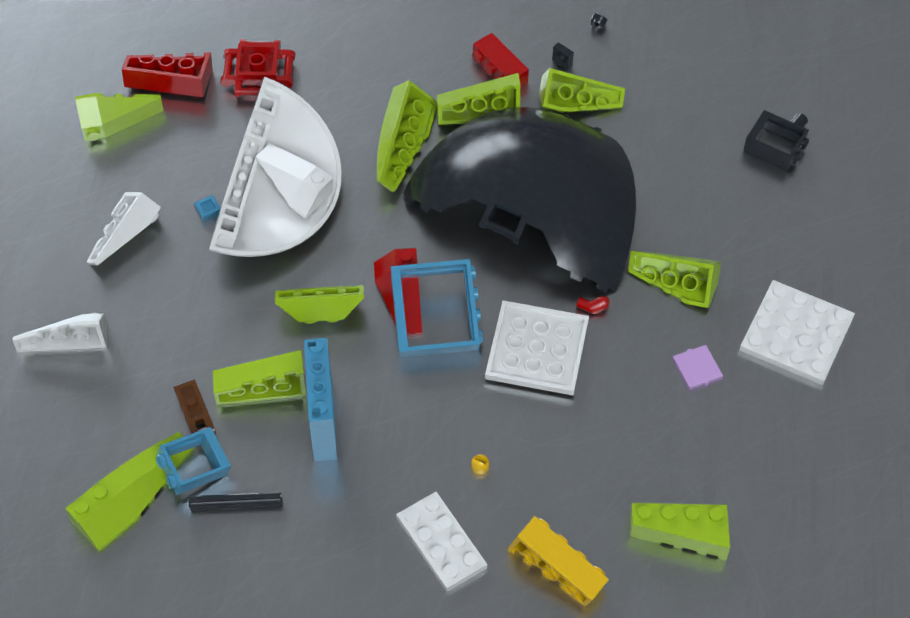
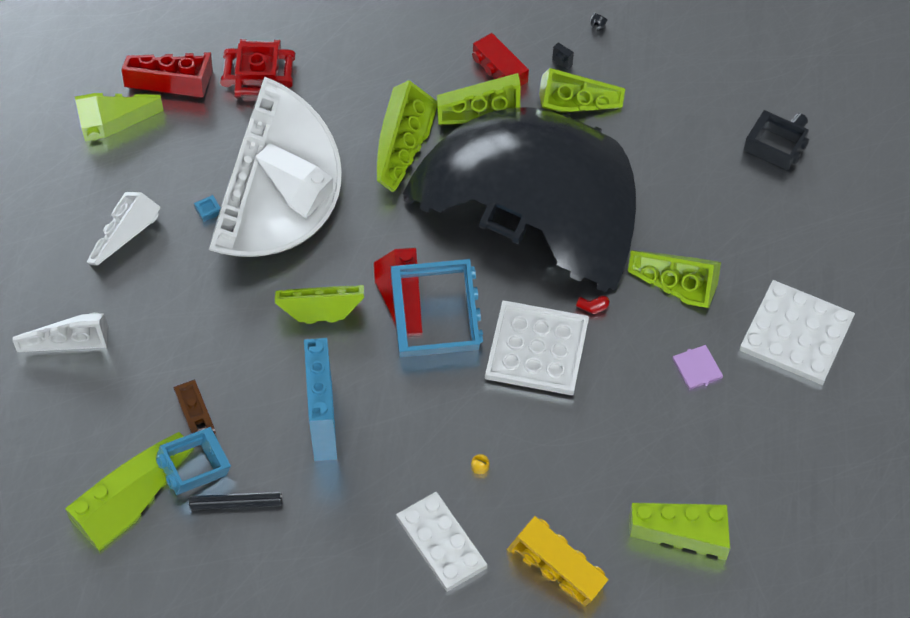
lime wedge [212,350,307,405] -> none

